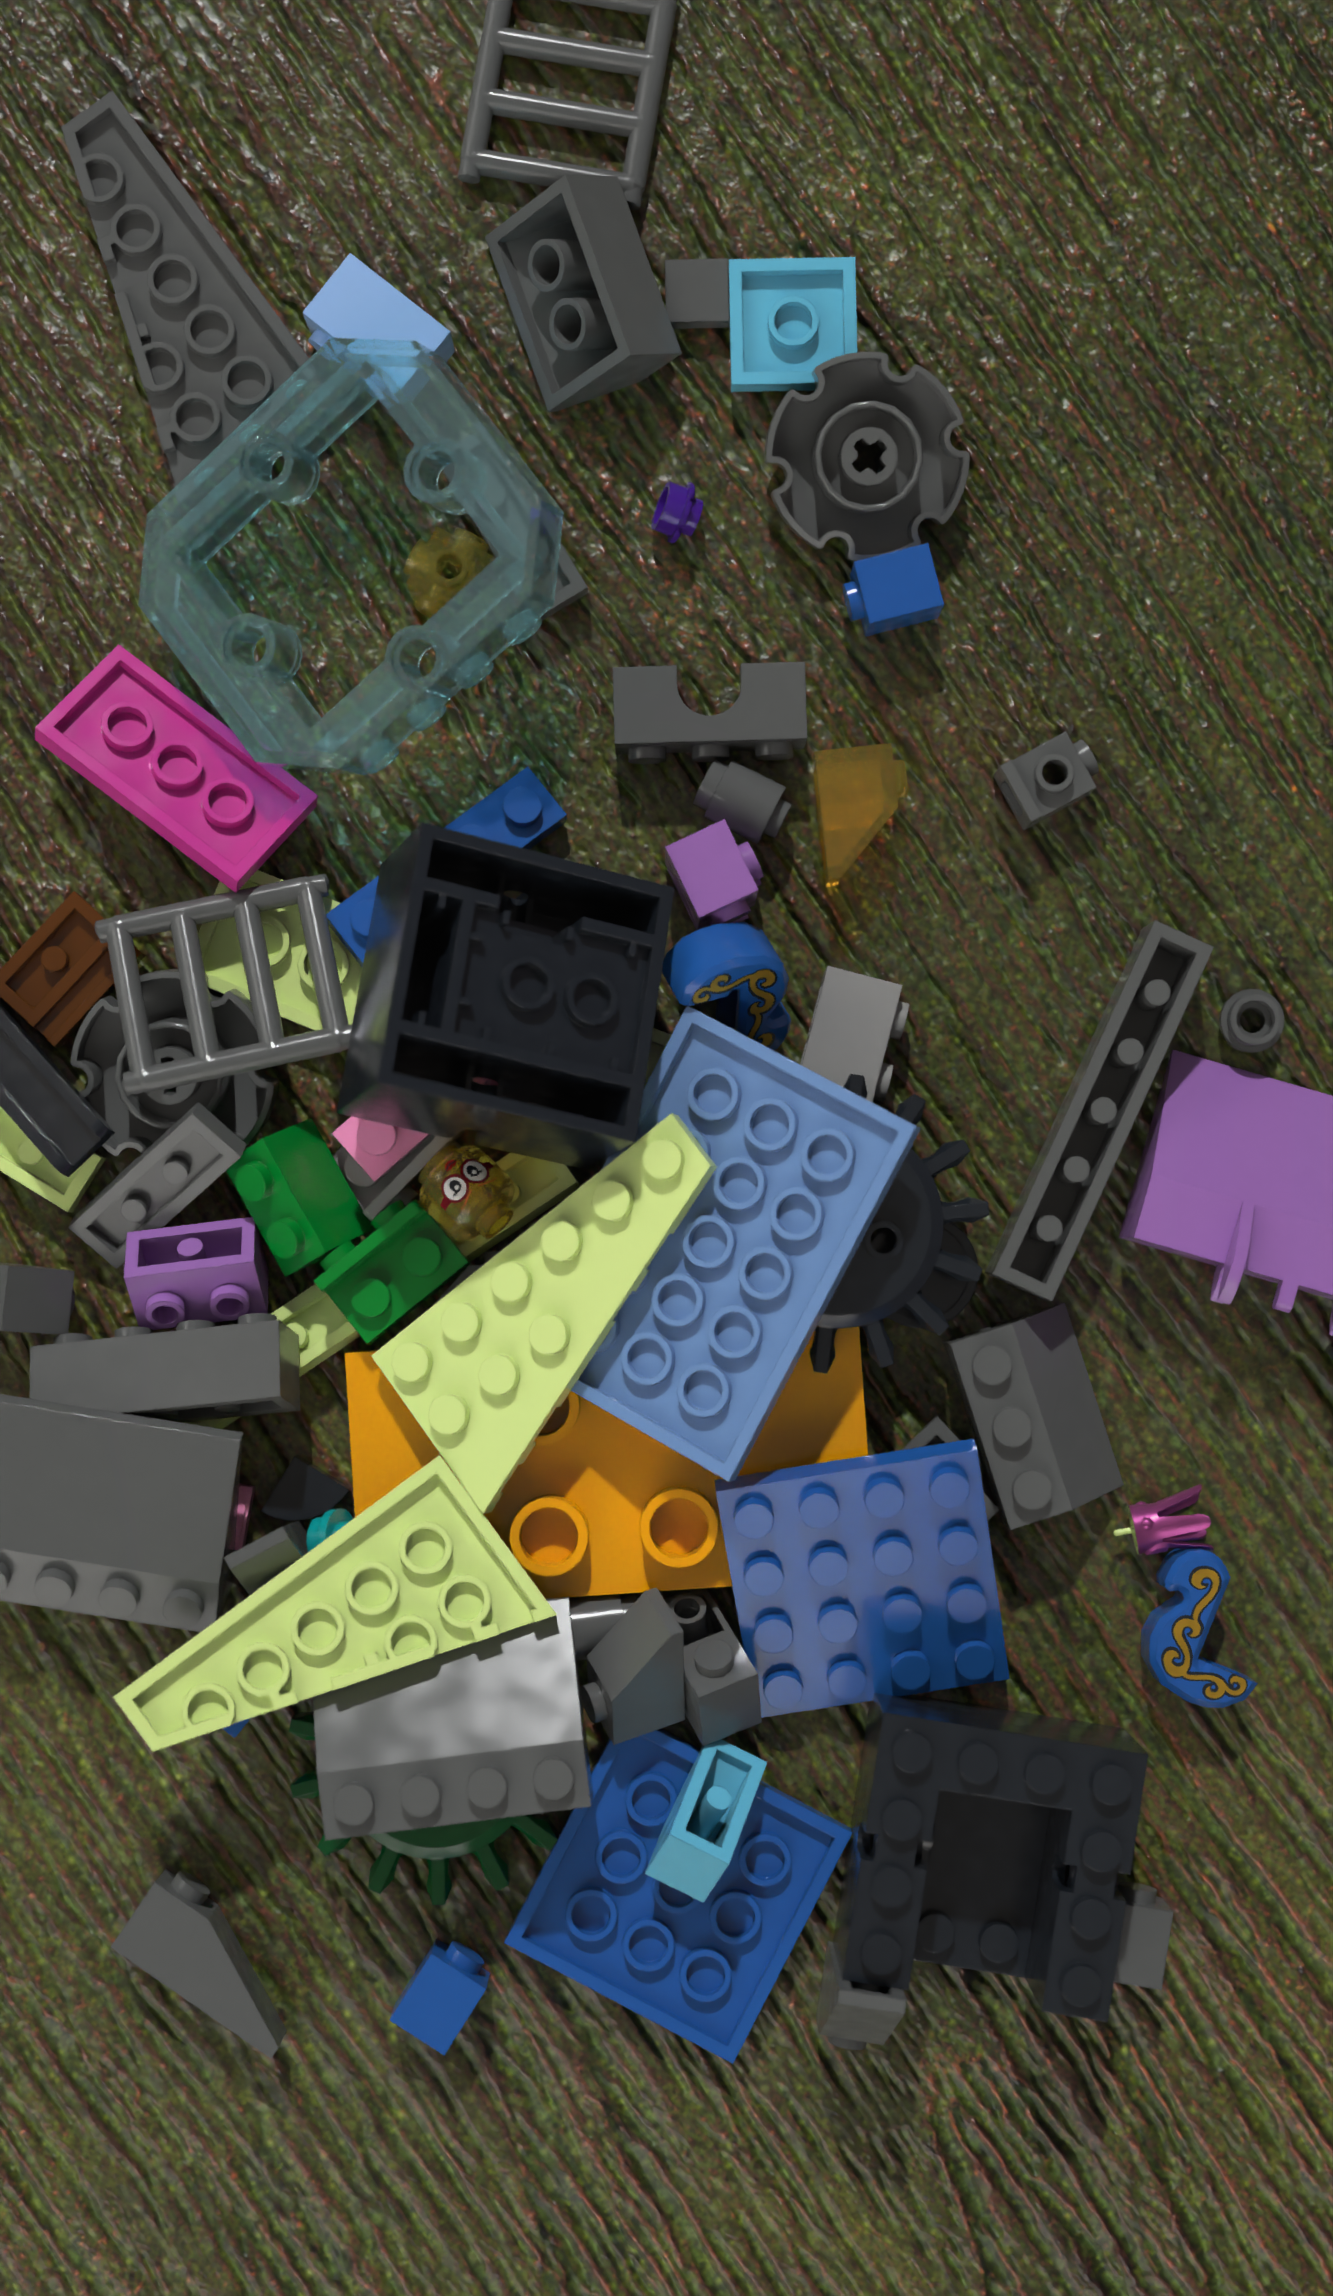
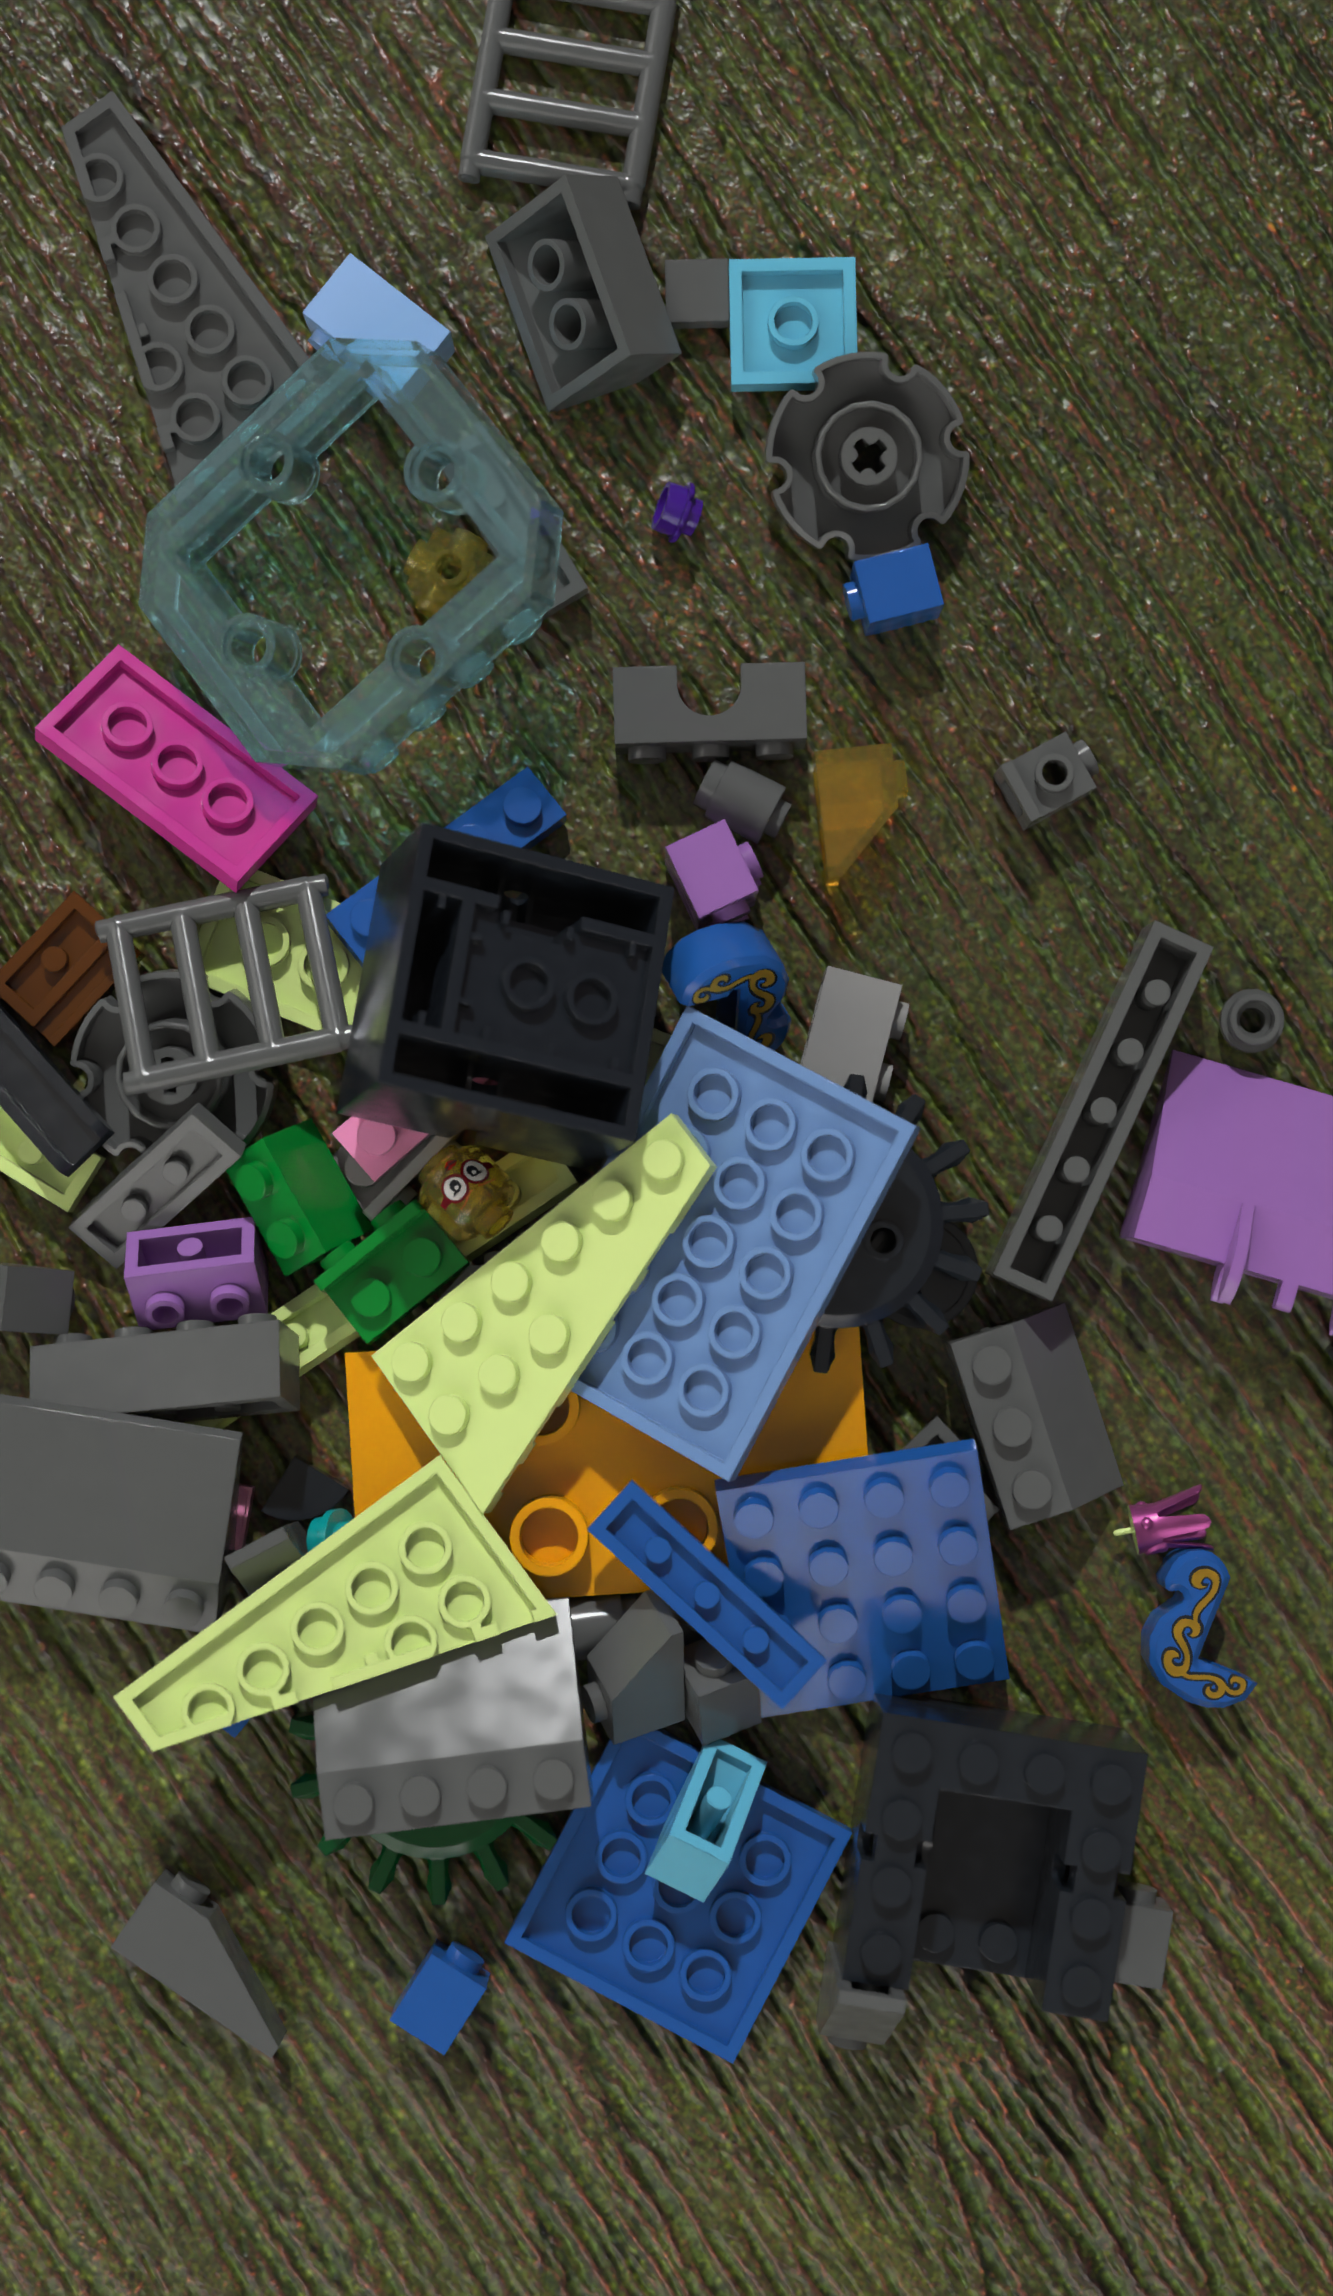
none -> blue plate [587,1479,827,1710]

